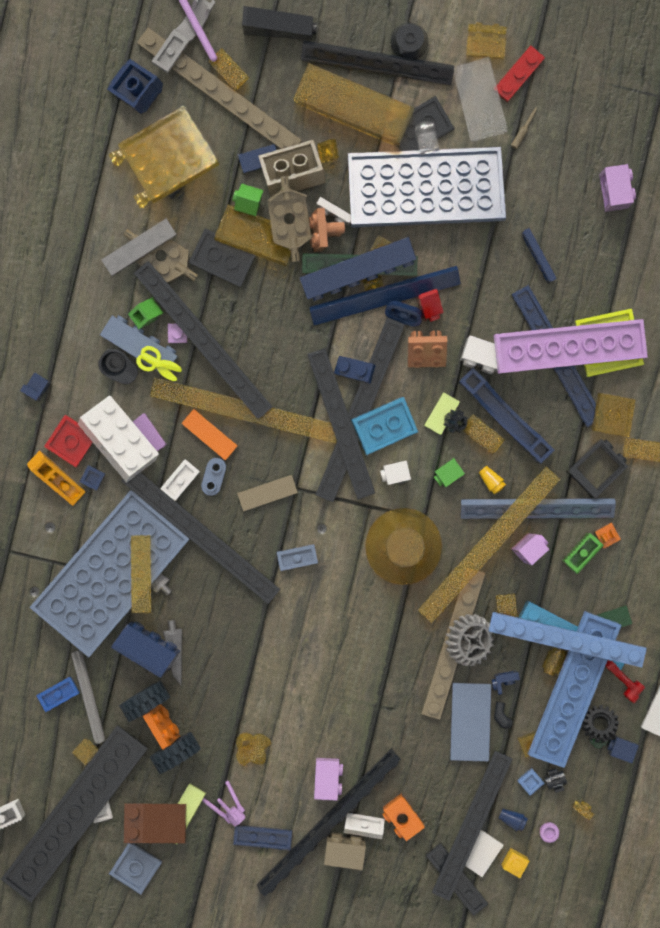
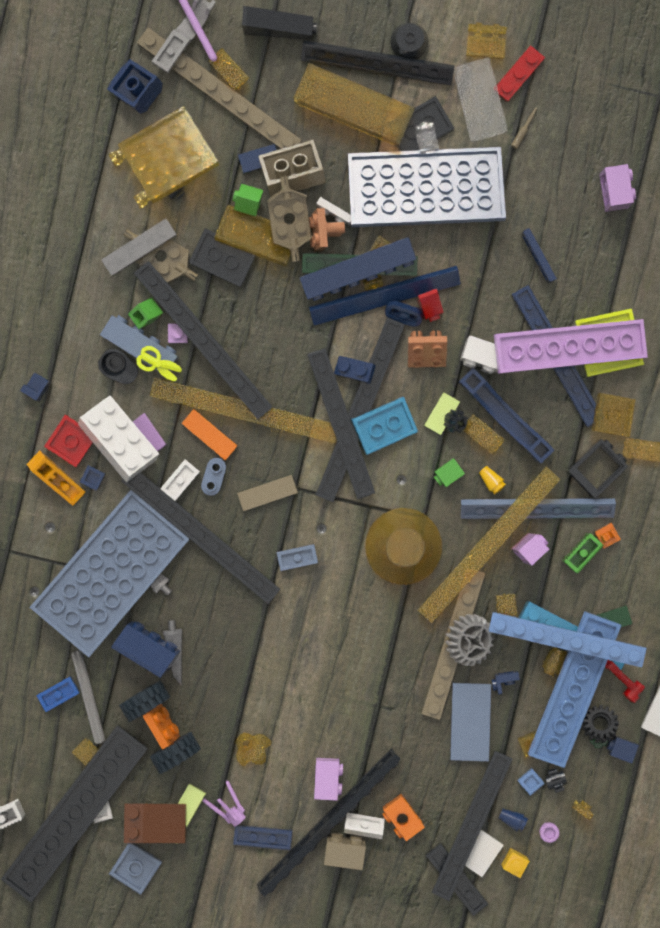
clear yellow tile [131,535,151,613] -> none
clear yellow plate [317,139,339,163] -> none
white brick [380,461,411,485] -> none
black arm [494,701,513,729] -> none

